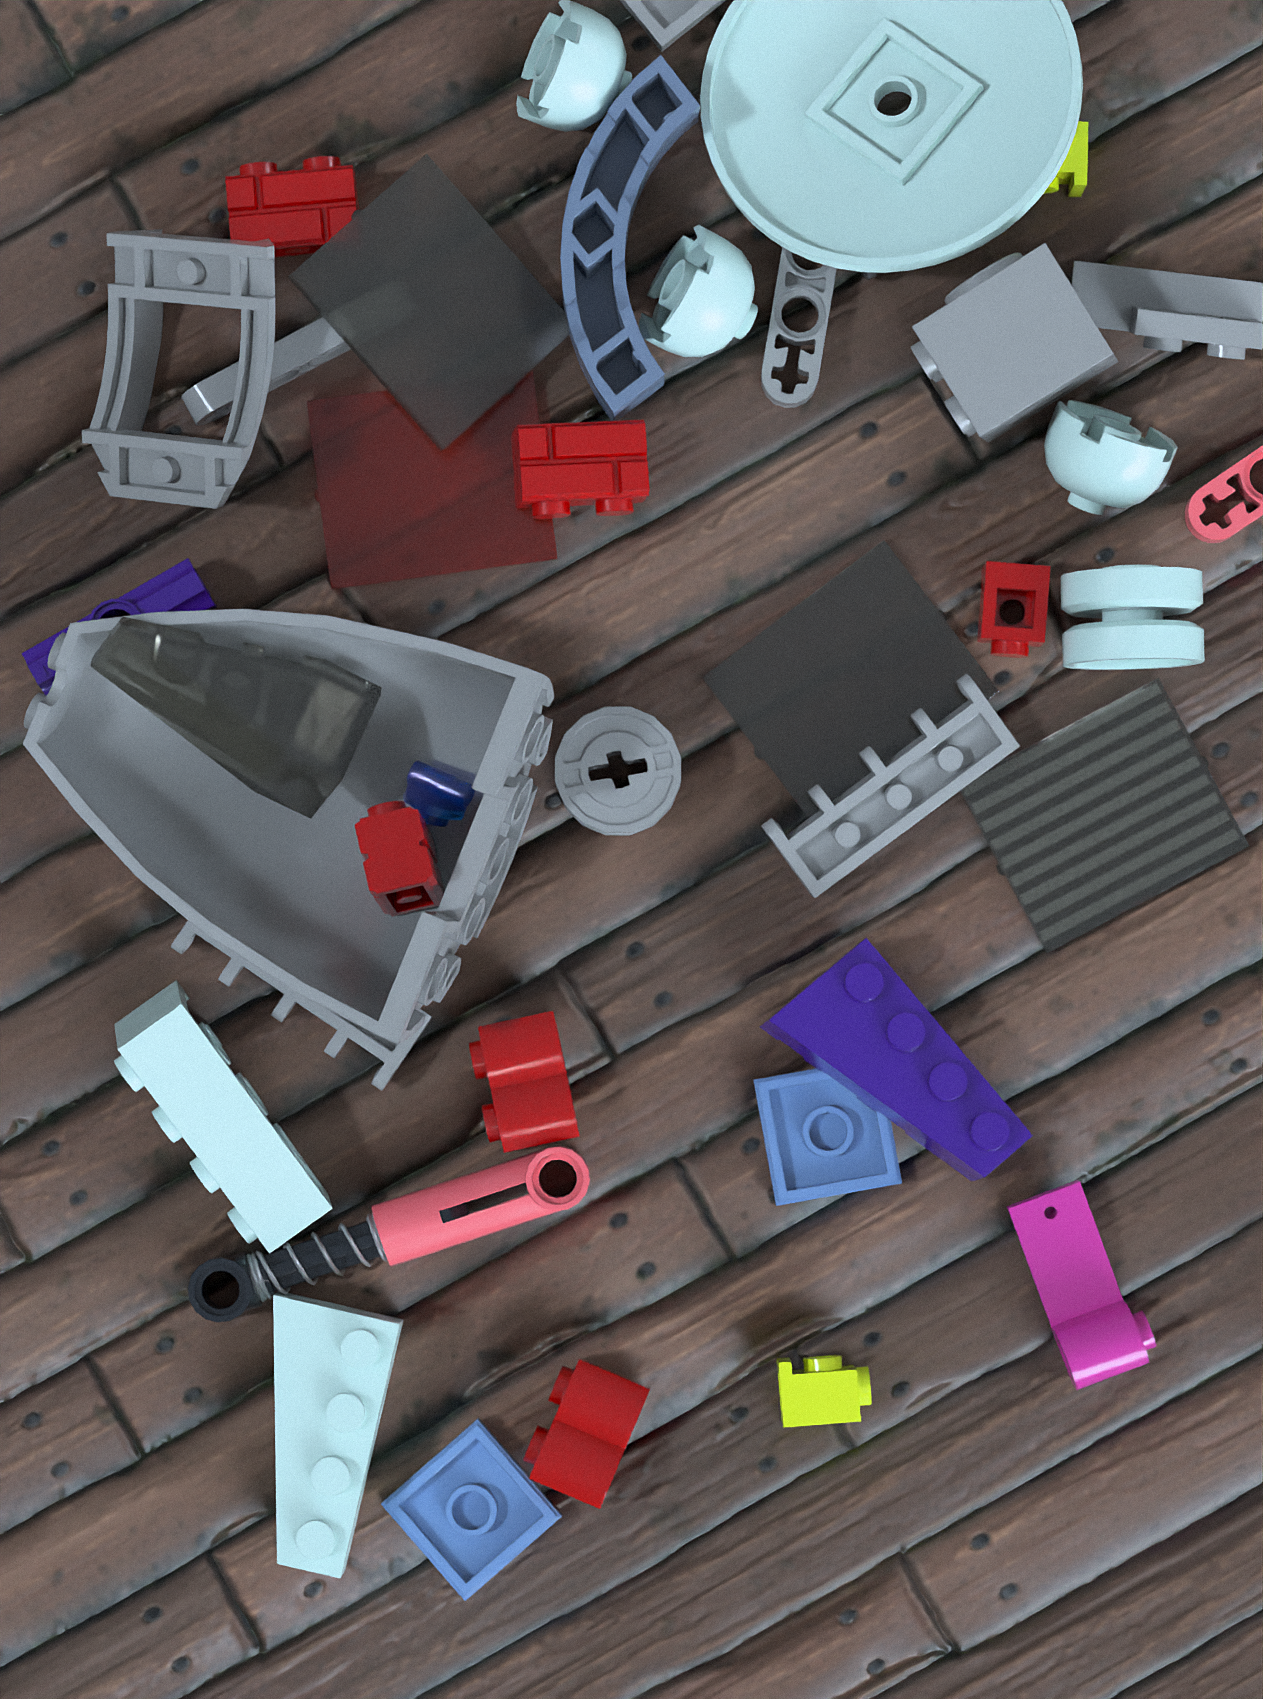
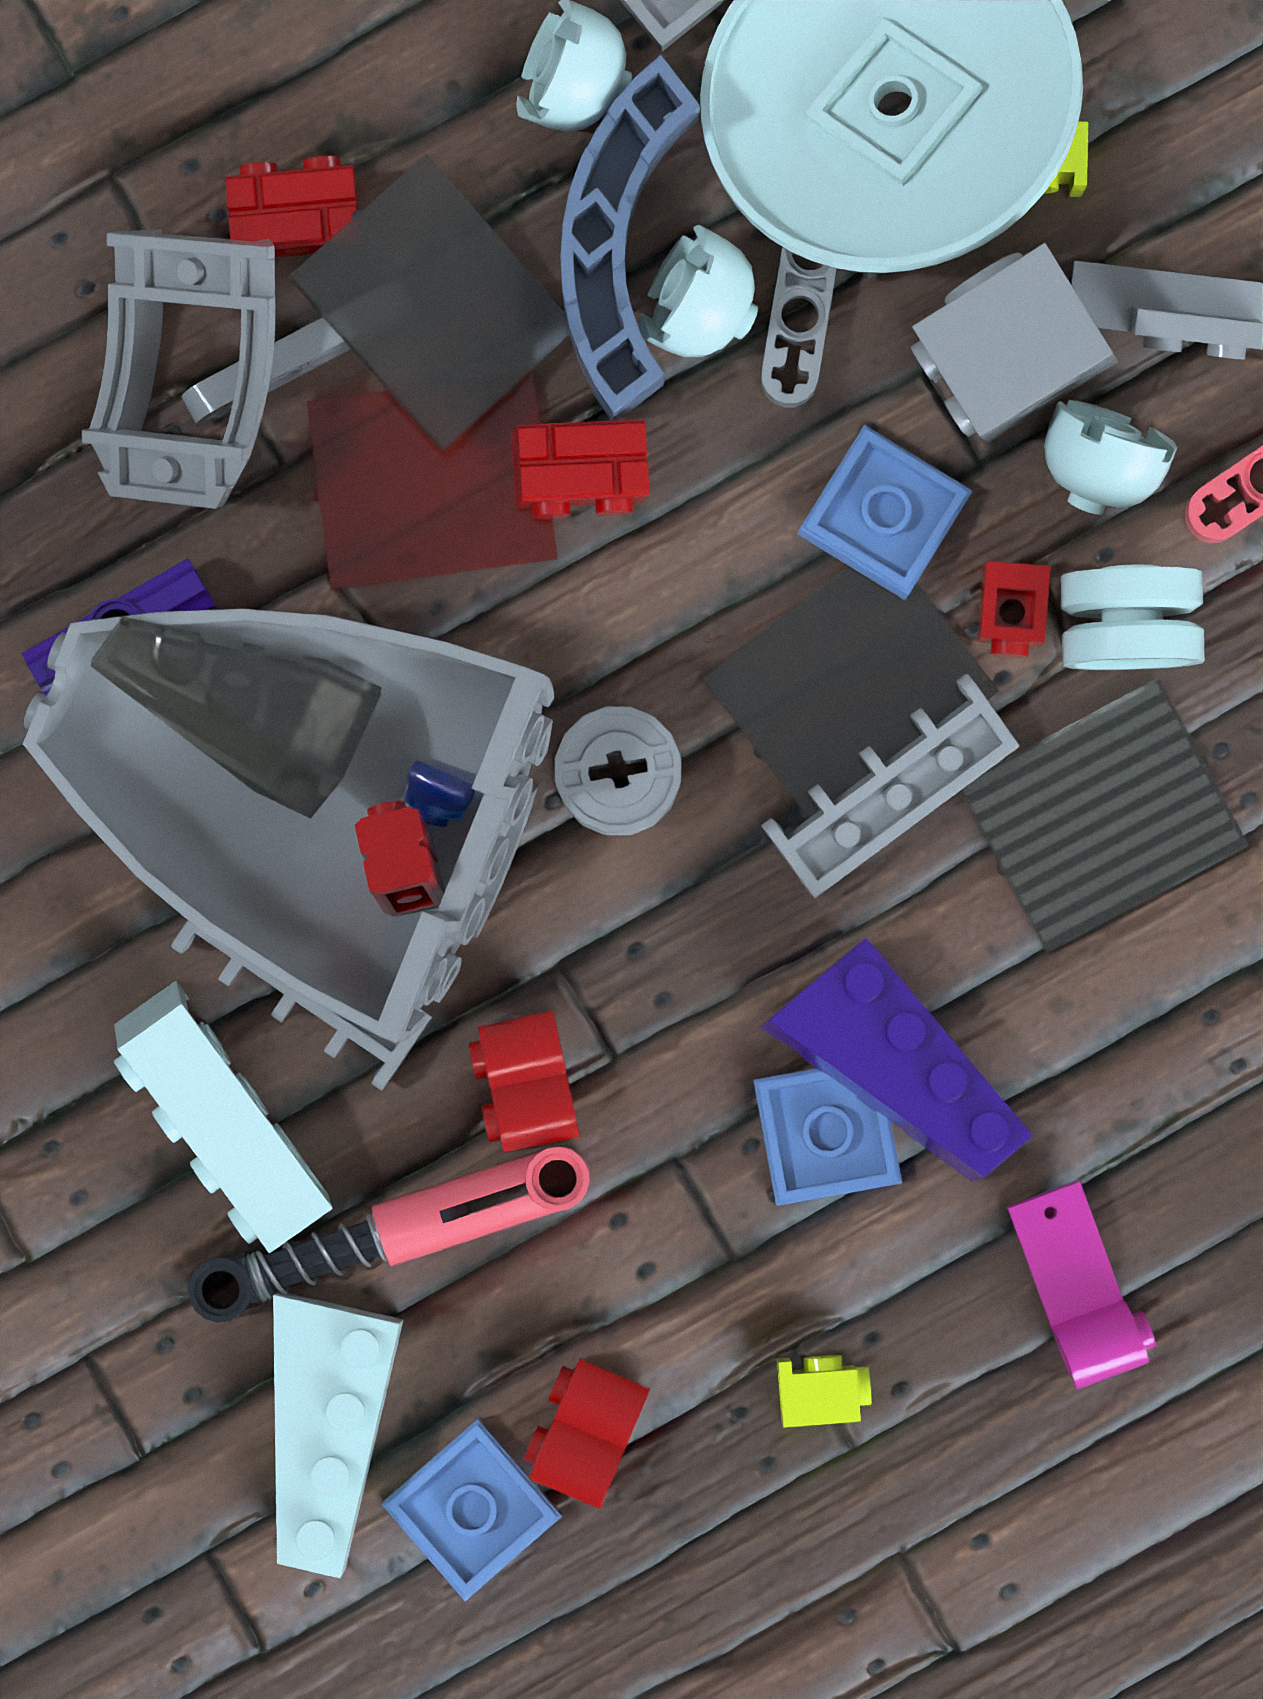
none -> medium blue tile [797,425,972,600]

